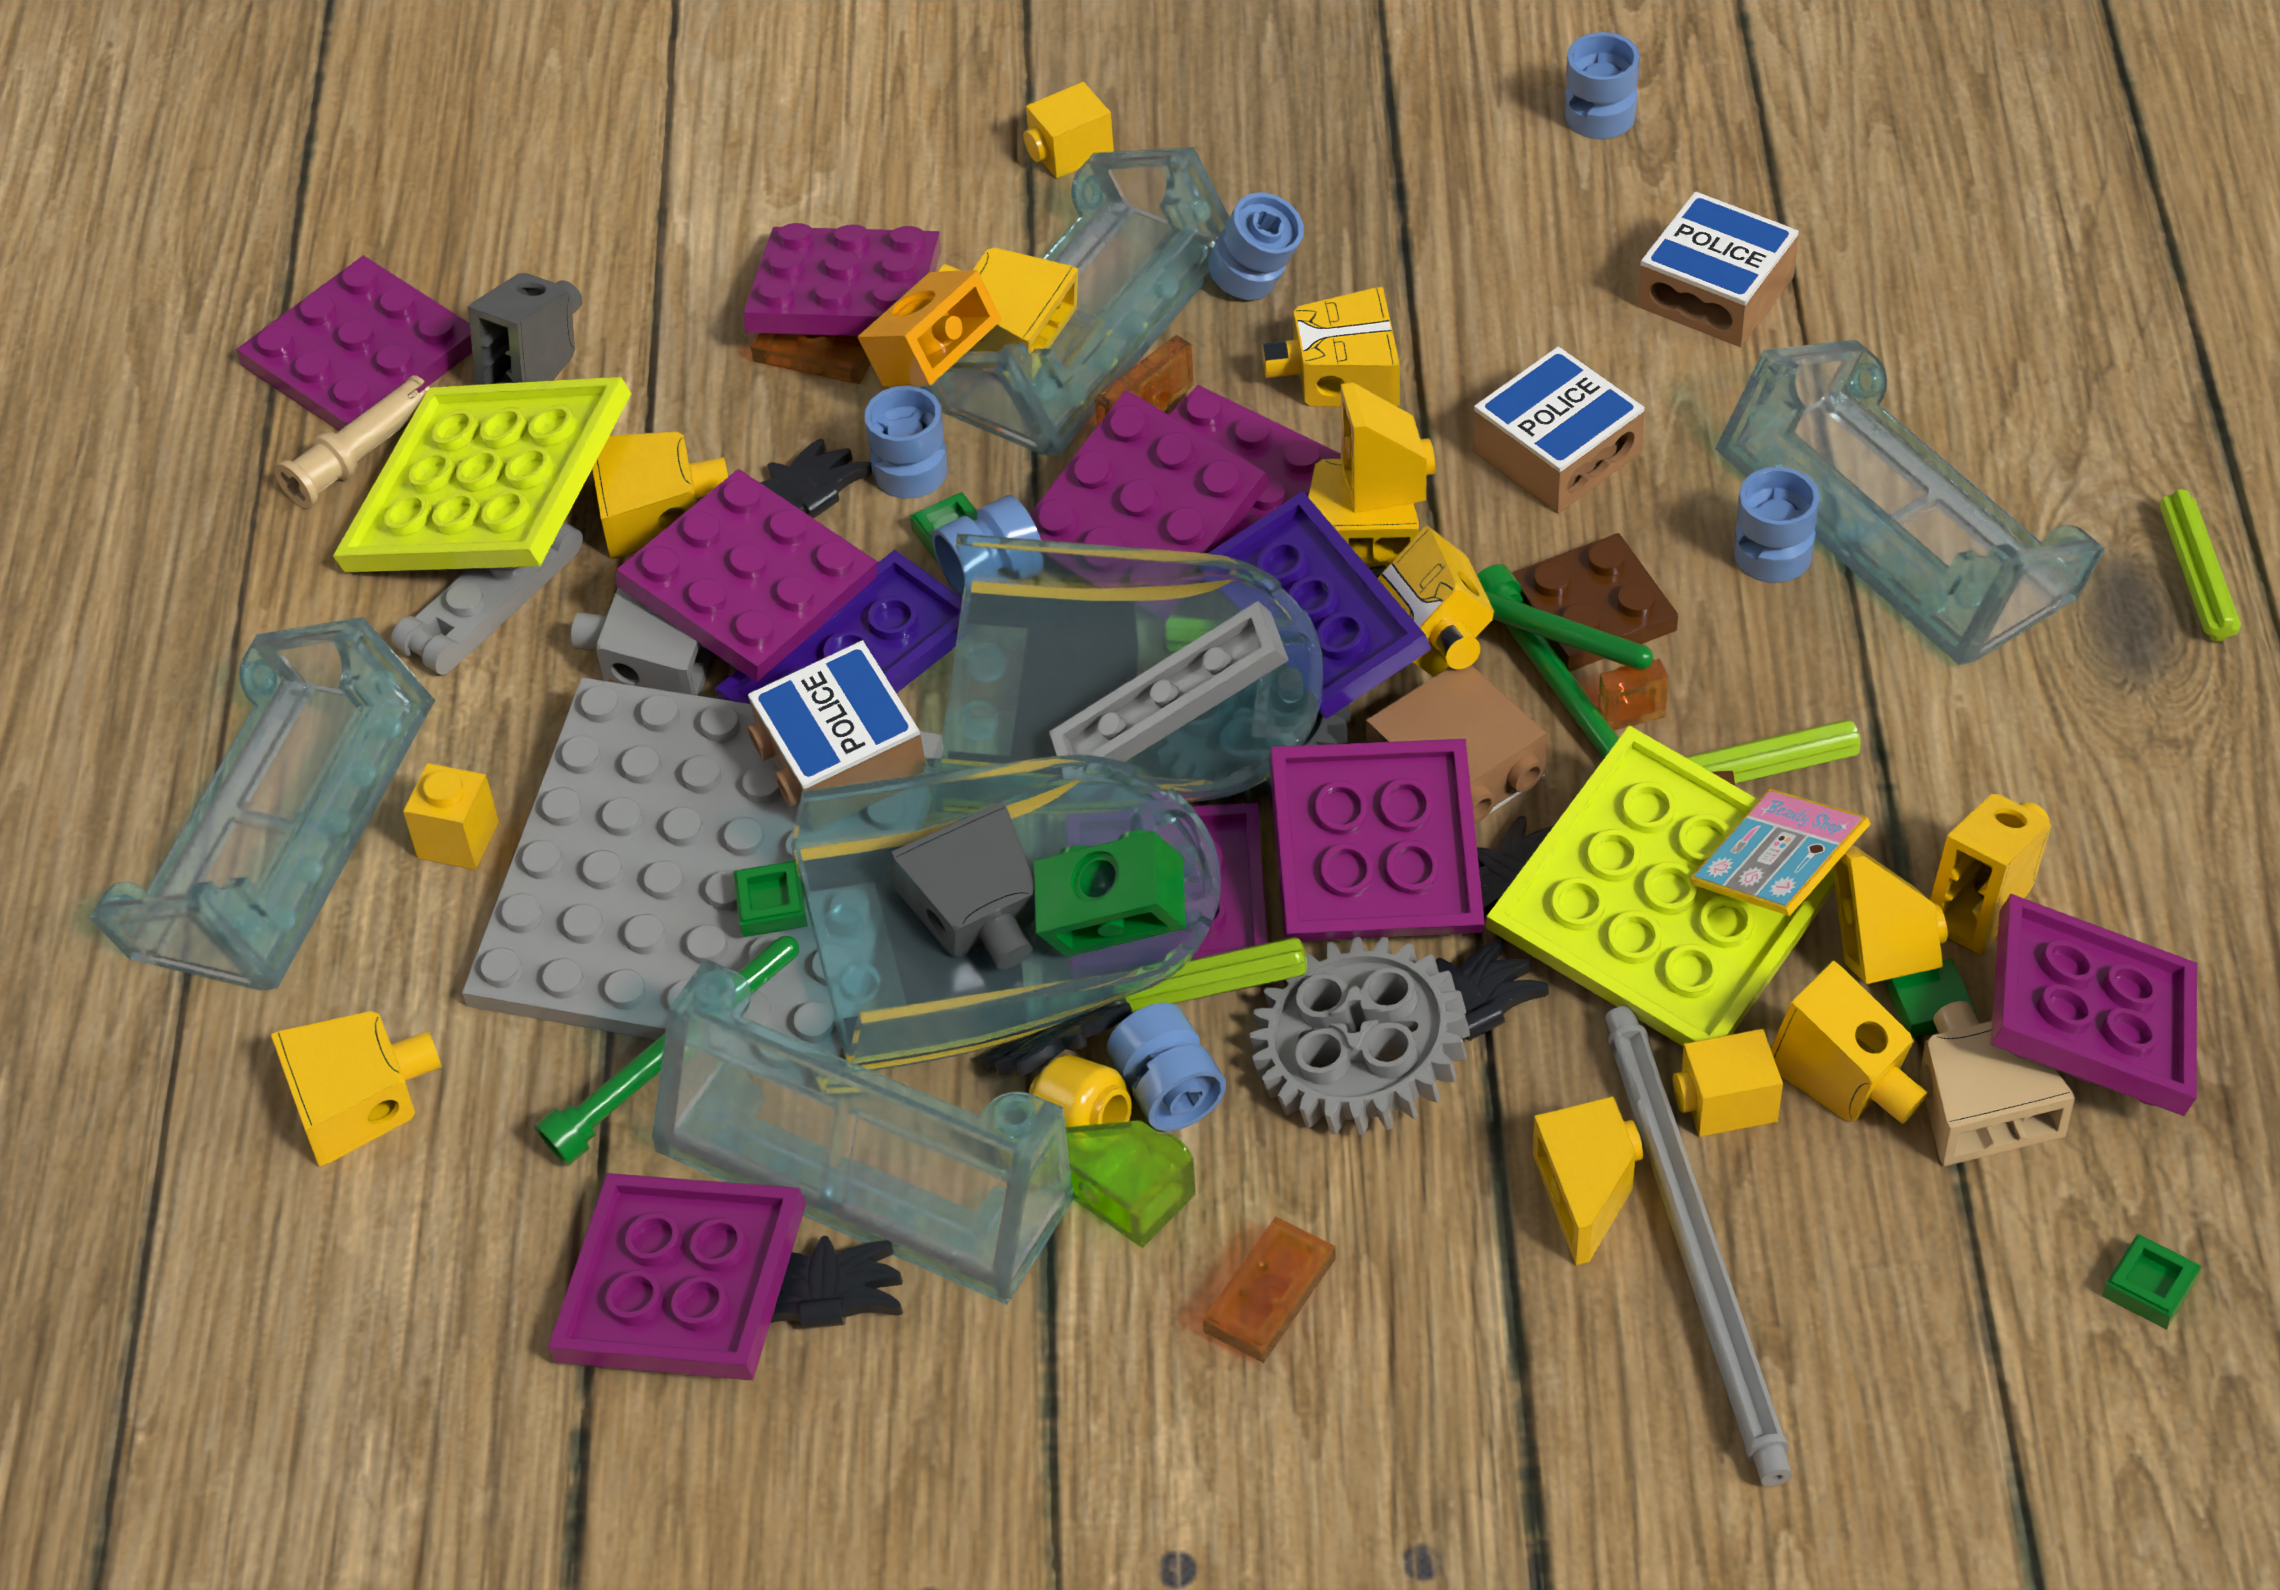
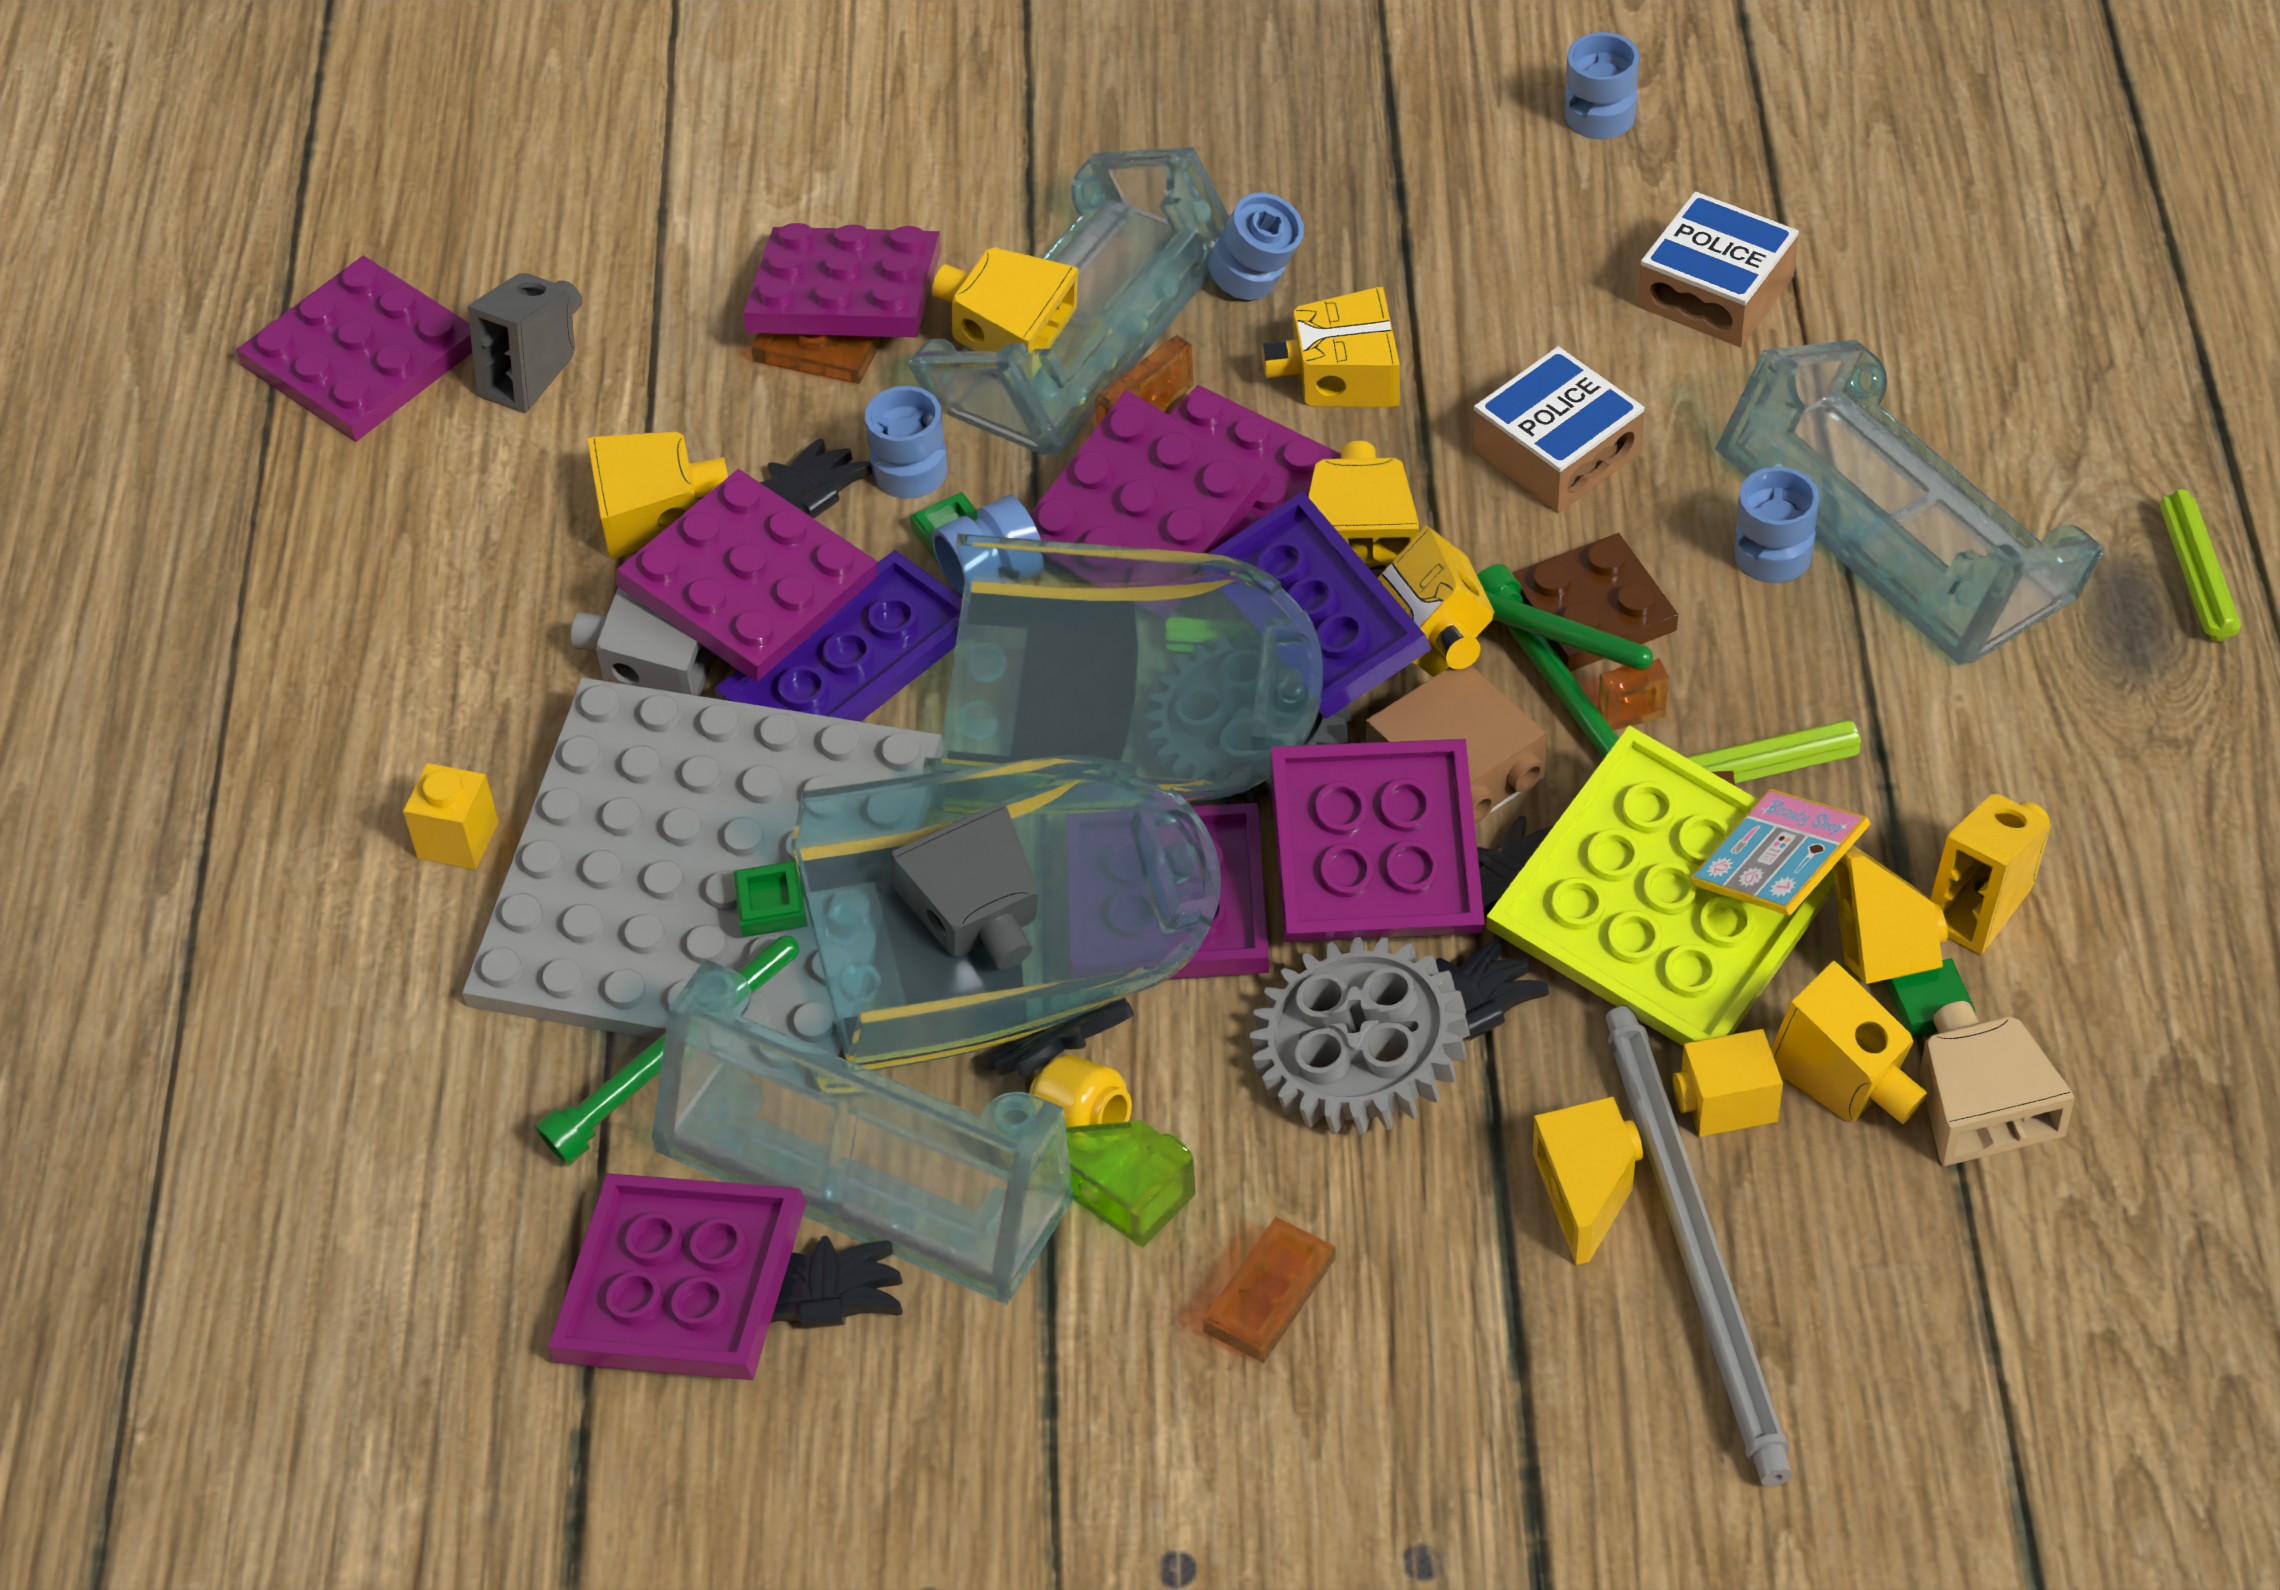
windscreen [89,617,435,991] -> none
yellow torso [271,1011,442,1167] -> none
tan pin [275,375,430,509] -> none
neon yellow plate [333,377,632,572] -> none
light grey plate [391,522,583,675] -> none
piece [747,640,928,825] -> none
light orange brick [857,270,1002,386] -> none
yellow brick [1023,81,1114,179] -> none
green brick [1034,830,1186,957] -> none
light grey plate [1049,601,1289,791] -> none
medium blue wheel [1107,1002,1226,1132] -> none
lime axle [1114,937,1307,1013] -> none
yellow slope [1341,382,1436,513] -> none
magenta plate [1991,893,2197,1116] -> none
green tile [2102,1233,2202,1330] -> none

